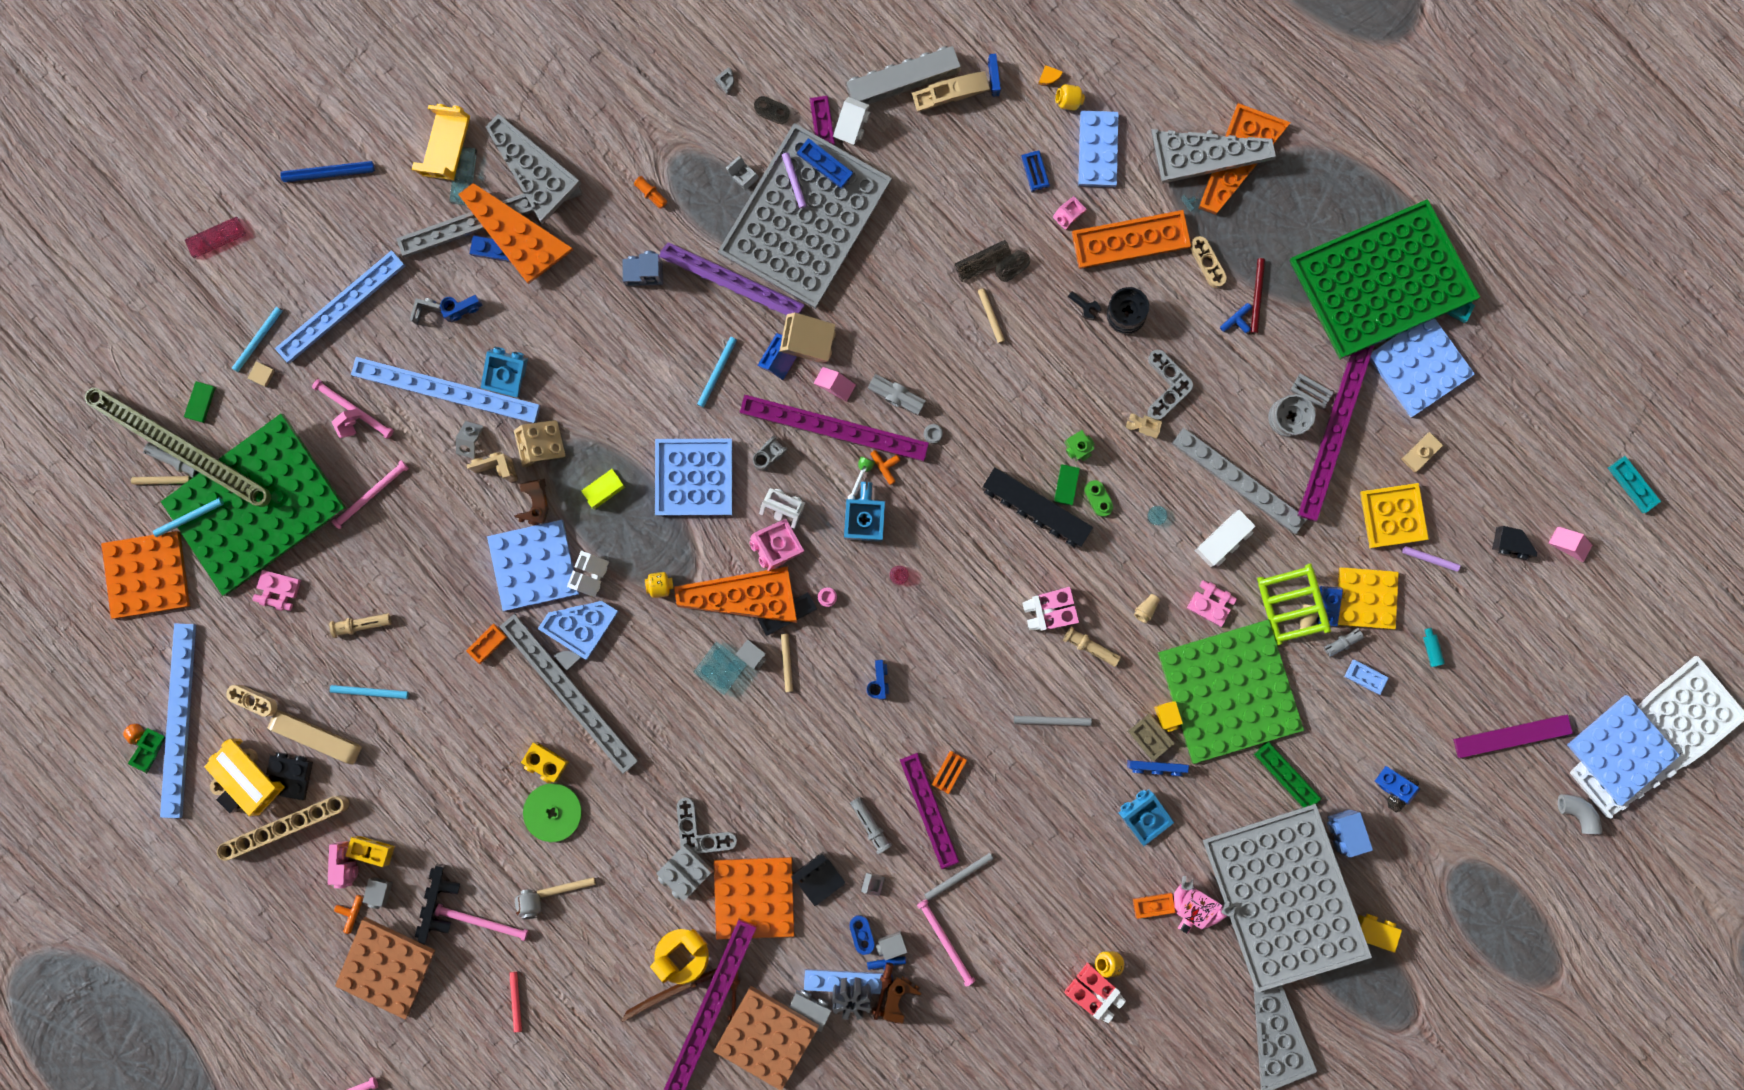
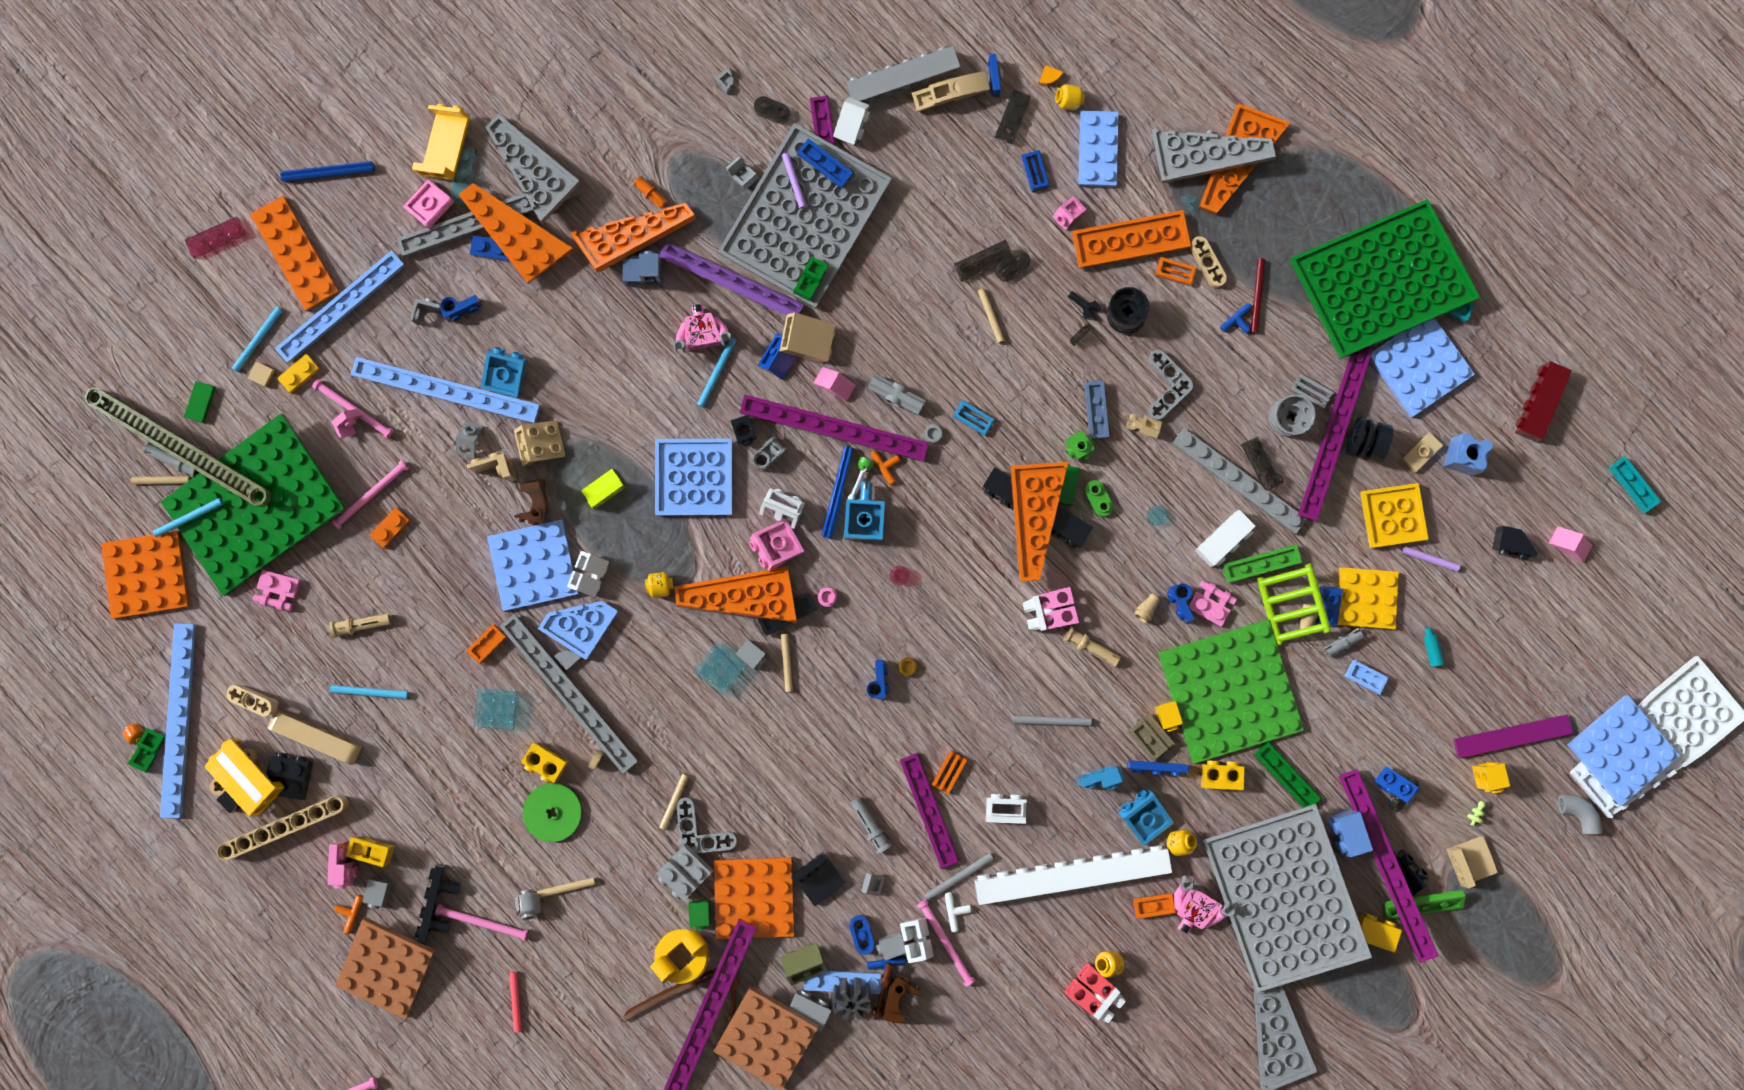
none -> orange plate [250,196,340,312]
none -> yellow plate [277,354,320,394]
none -> orange plate [369,507,411,549]
none -> bright pink plate [403,179,454,229]
none -> clear light blue plate [474,688,518,730]
none -> orange wing [570,203,696,273]
none -> tan tile [588,750,603,770]
none -> tan bar [659,773,689,830]
none -> bright pink torso [673,304,733,353]
none -> green brick [688,900,711,930]
none -> black brick [730,414,757,446]
none -> olive brick [780,943,828,986]
none -> green slope [793,257,829,301]
none -> blue axle [821,446,854,539]
none -> pearl gold tile [898,657,917,677]
none -> white piece [900,917,934,963]
none -> white piece [944,892,971,932]
none -> dark azure tile [952,400,995,436]
none -> white brick [974,845,1172,905]
none -> white window [986,794,1026,824]
none -> clear smoke plate [995,90,1031,144]
none -> orange wing [1010,462,1068,582]
none -> clear smoke tile [1069,324,1093,346]
none -> dark azure plate [1076,765,1125,790]
none -> sand blue plate [1084,381,1109,439]
none -> orange tile [1154,257,1197,287]
none -> yellow head [1166,829,1197,856]
none -> blue plate [1167,583,1195,623]
none -> yellow brick [1201,760,1244,790]
none -> bright green plate [1222,544,1302,583]
none -> clear smoke plate [1241,436,1283,491]
none -> magenta plate [1339,769,1439,963]
none -> black wheel [1346,416,1393,464]
none -> bright green plate [1384,890,1466,920]
none -> black bracket [1396,849,1429,895]
none -> medium blue piece [1443,433,1493,476]
none -> tan bracket [1446,836,1497,889]
none -> yellowish green hair [1467,801,1486,826]
none -> yellow brick [1472,762,1510,793]
none -> dark red brick [1515,361,1572,442]

